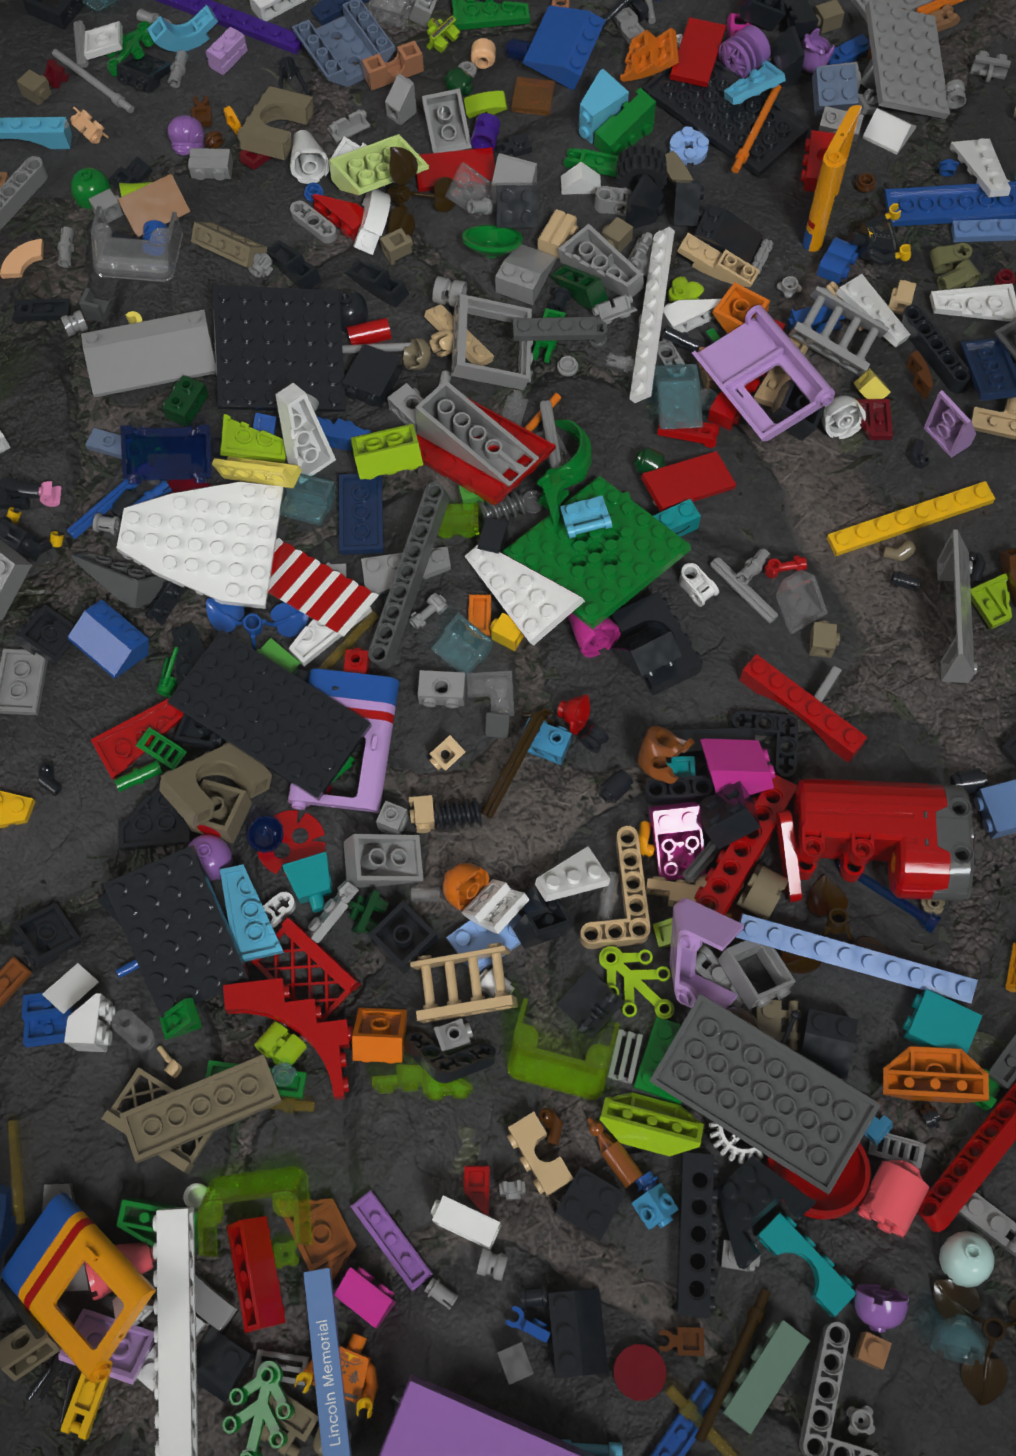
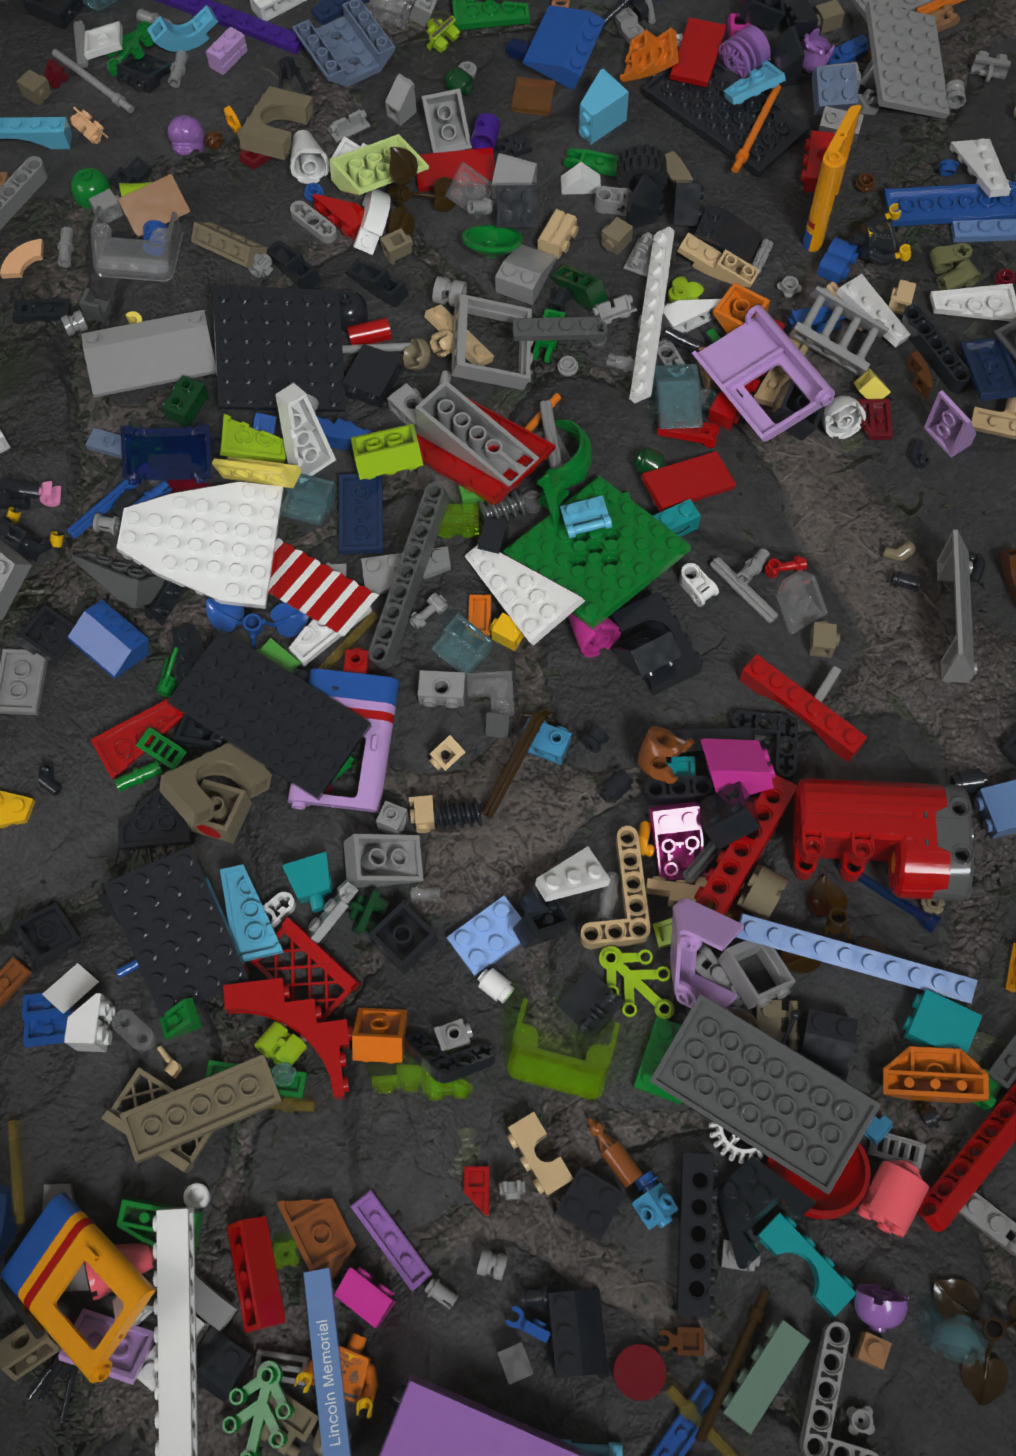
yellow plate [61,1373,110,1440] -> none
medium lavender cylinder [187,834,233,882] -> none
light grey brick [188,148,233,181] -> none
reddish brown plate [191,95,212,127] -> none
clear neon green windscreen [197,1166,312,1258] -> none
clear blue hair [247,815,284,854] -> none
red piece [257,810,326,877] -> none
nougat arch [362,41,424,91] -> none
tan fence [410,943,518,1023] -> none
white window [430,1196,501,1250] -> none
orange cylinder [443,863,489,910] -> none
white slope [462,879,529,934] -> none
lime slope [464,91,507,119] -> none
light nougat head [471,38,496,69] -> none
clear hinge [502,390,528,426] -> none
reddish brown arm [539,1108,563,1146] -> none
light grey wedge [558,224,644,297] -> none
red piece [558,694,590,735] -> none
green wedge [594,88,656,156] -> none
lime wedge [600,1092,704,1157] -> none
light grey tile [608,1029,643,1084] -> none
light blue plate [669,126,709,165] -> none
beam [776,810,802,903] -> none
yellow plate [826,481,995,557] -> none
white slope [863,108,916,155] -> none
light aqua cylinder [939,1231,995,1288] -> none
lime wing [971,573,1012,630] -> none

